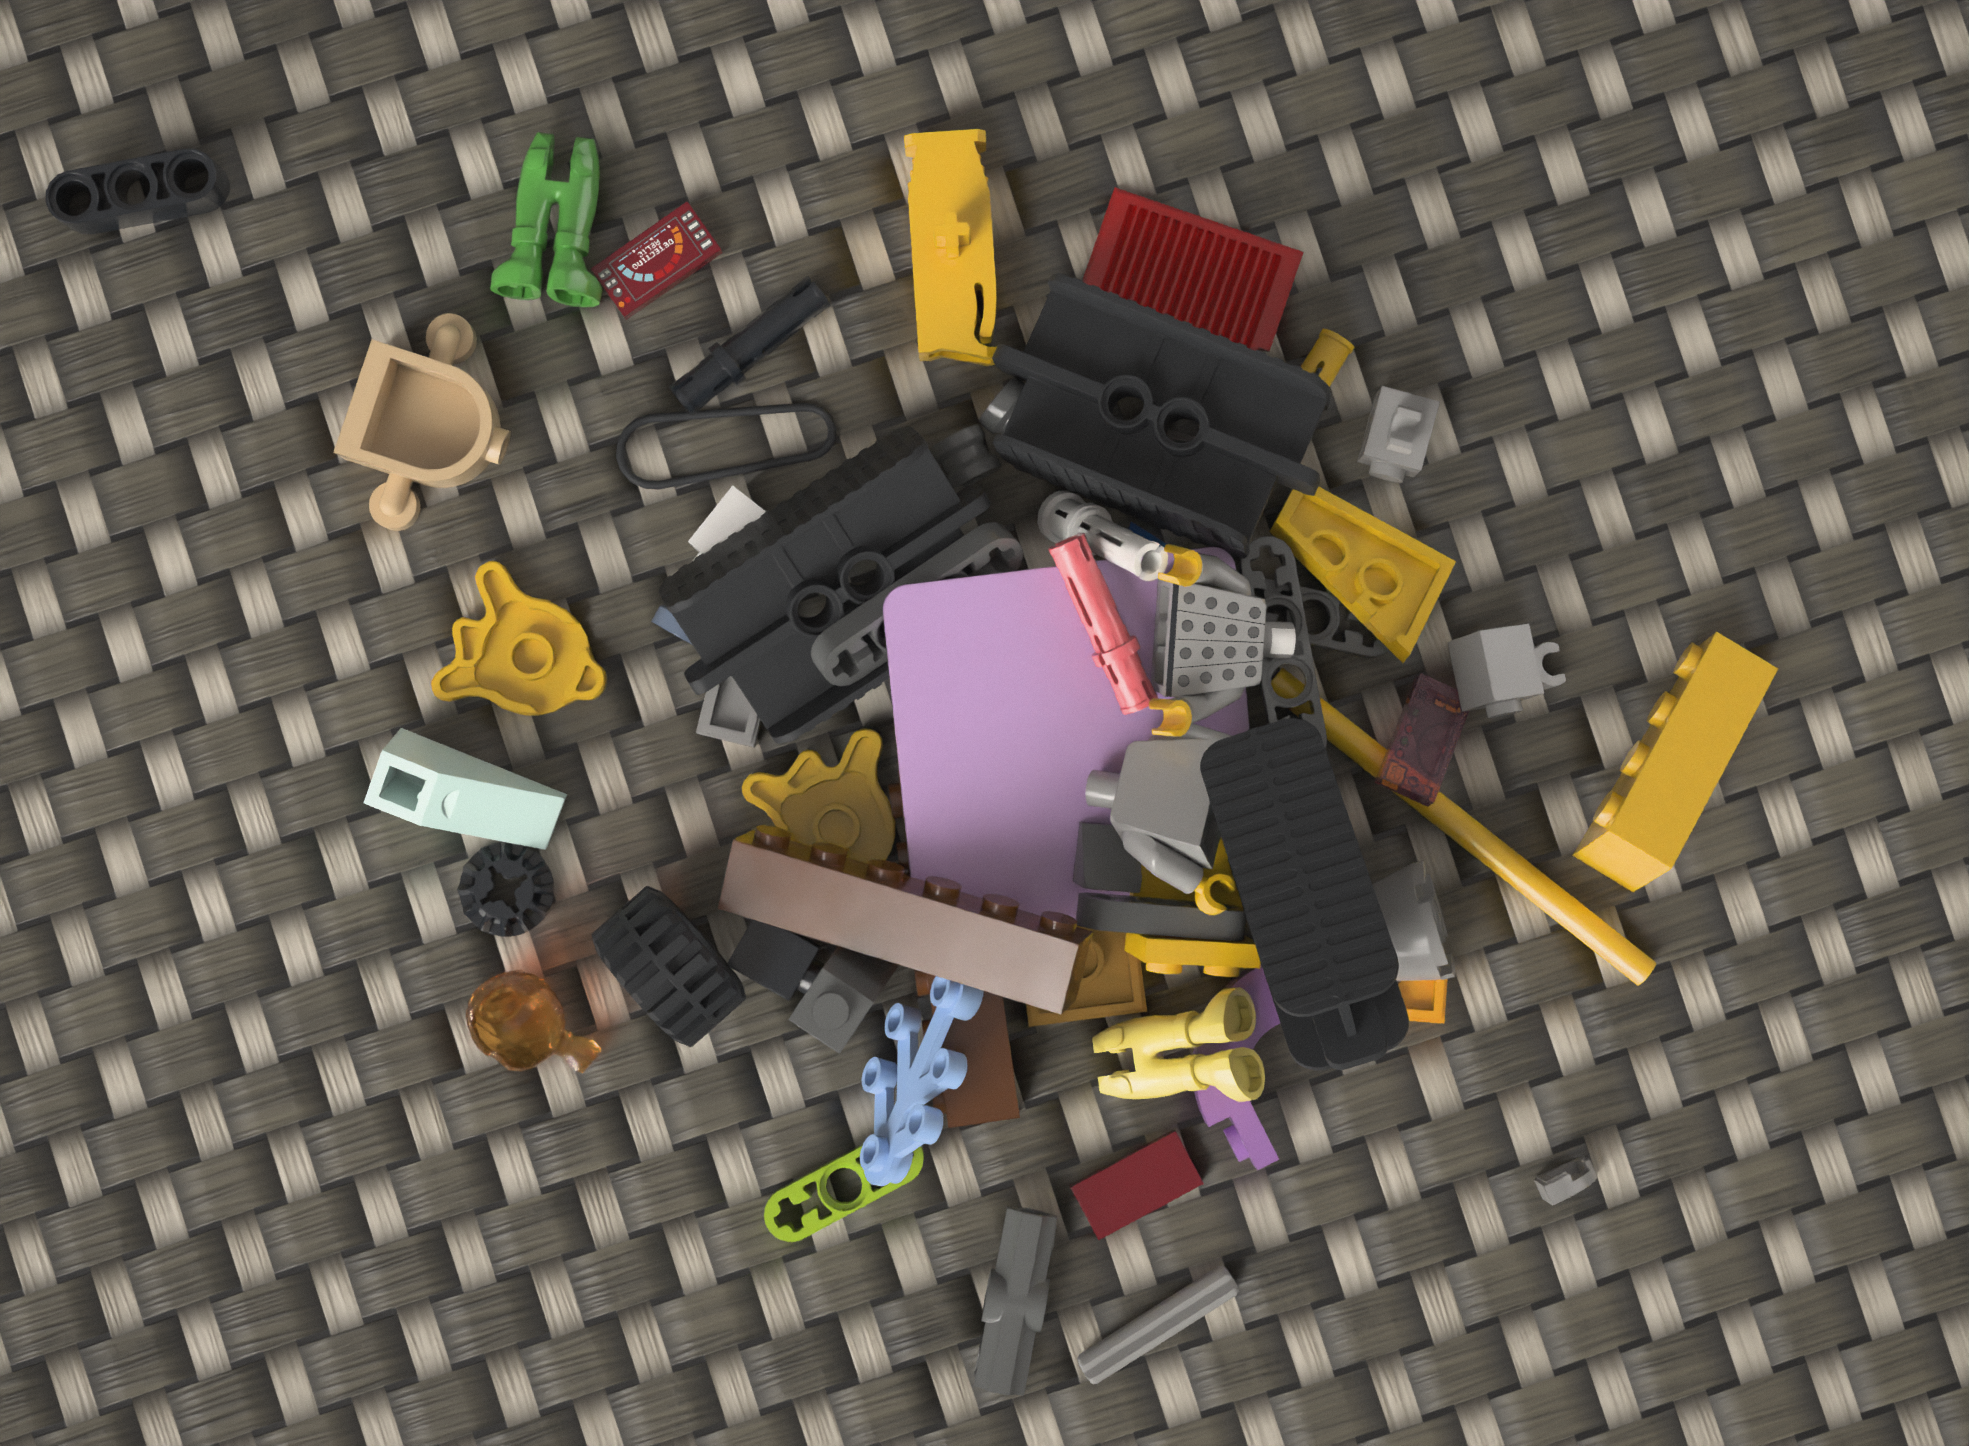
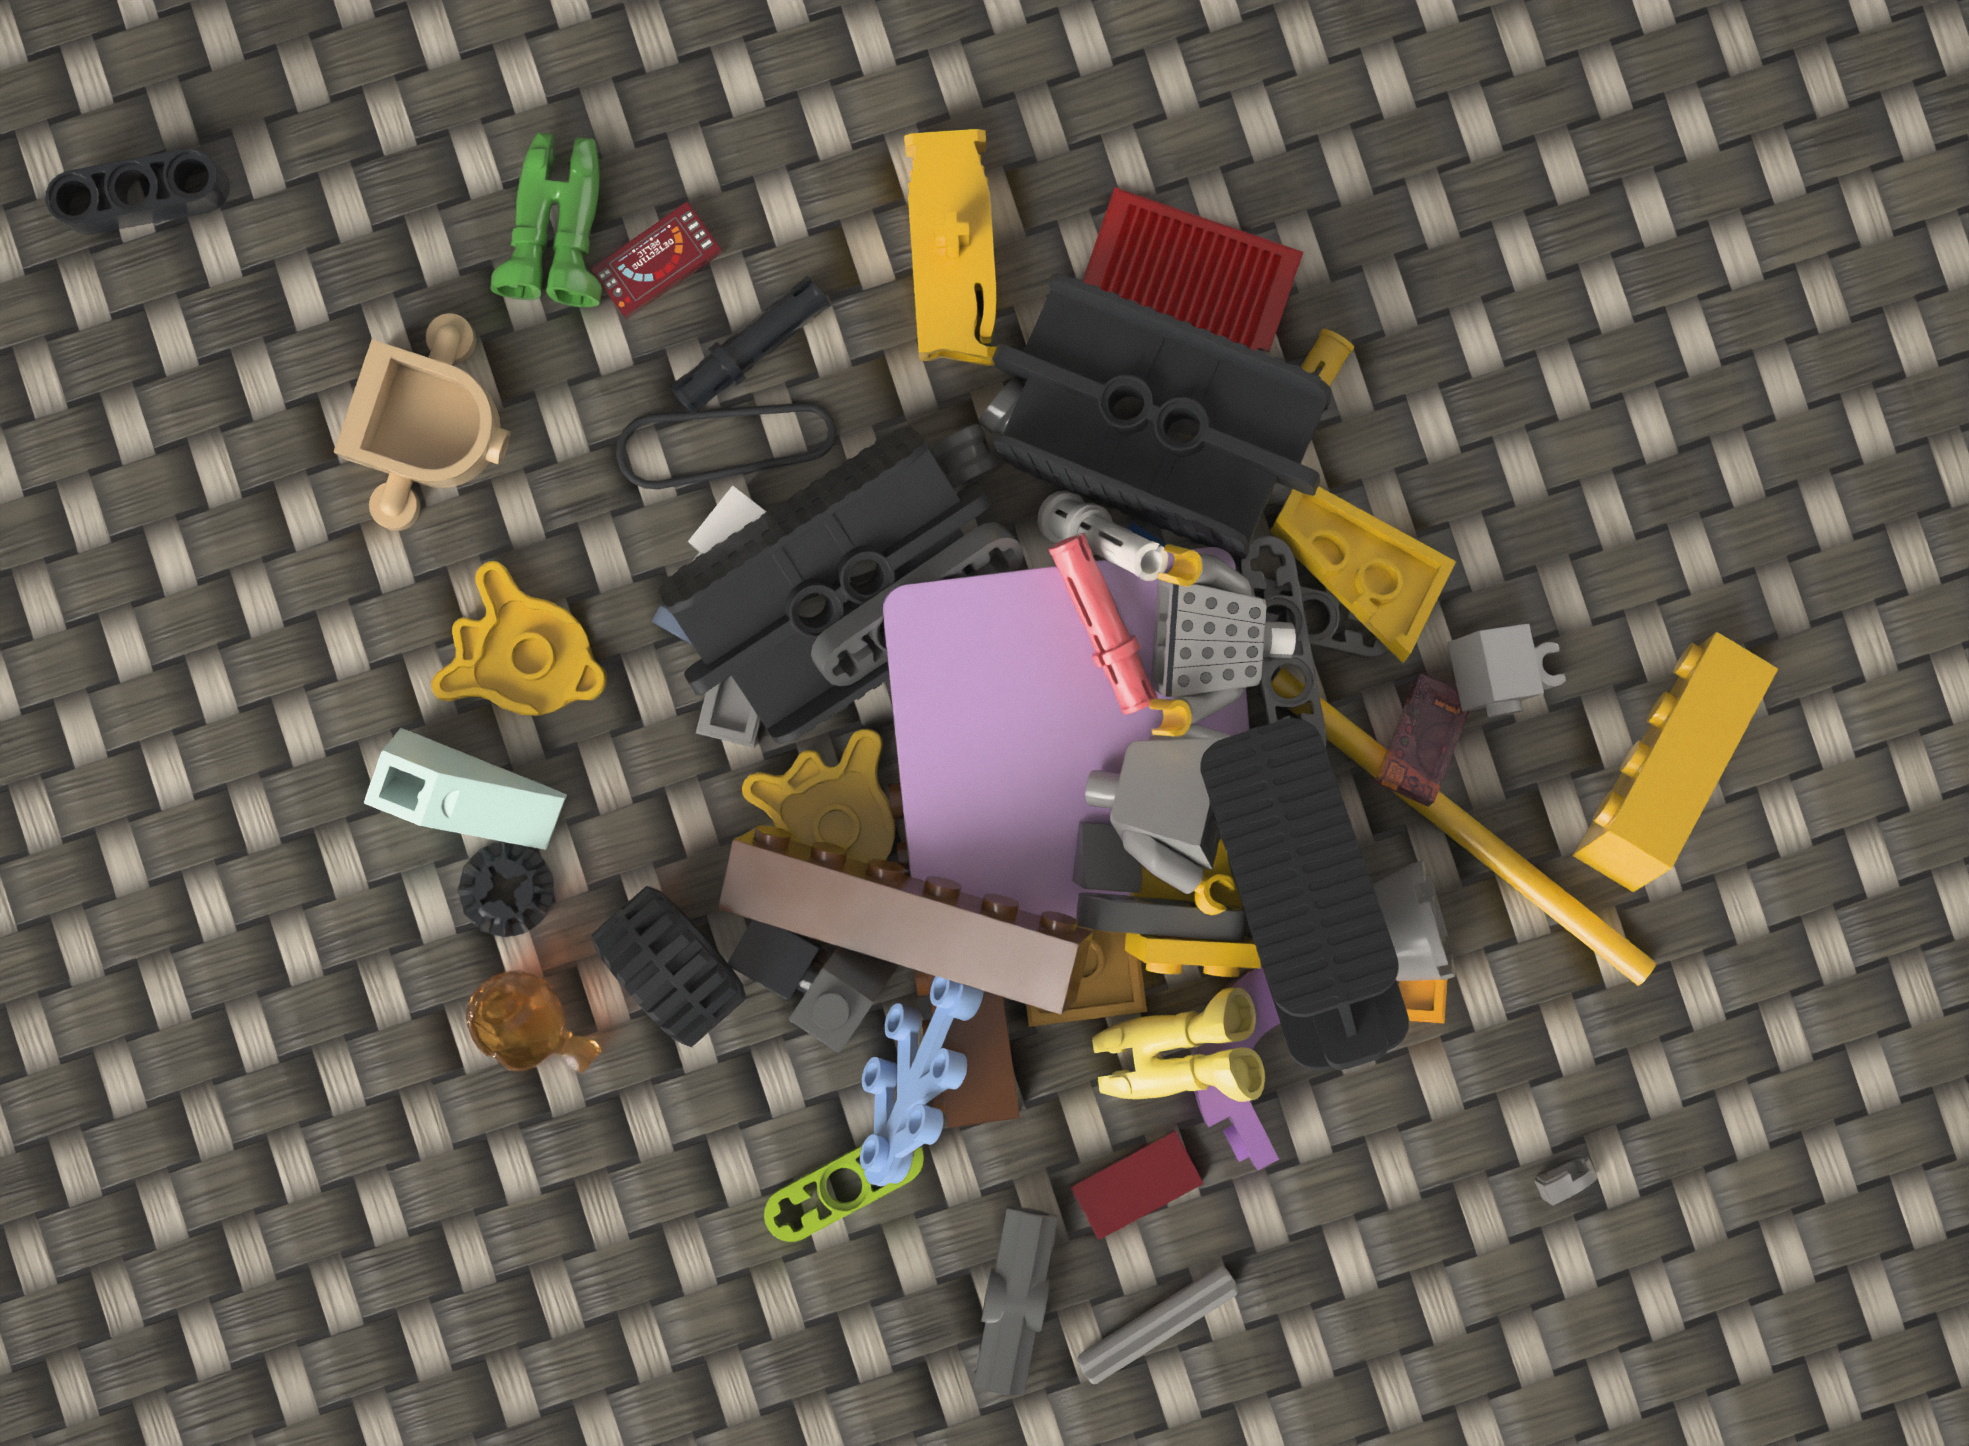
light grey brick [1357,386,1440,483] -> none

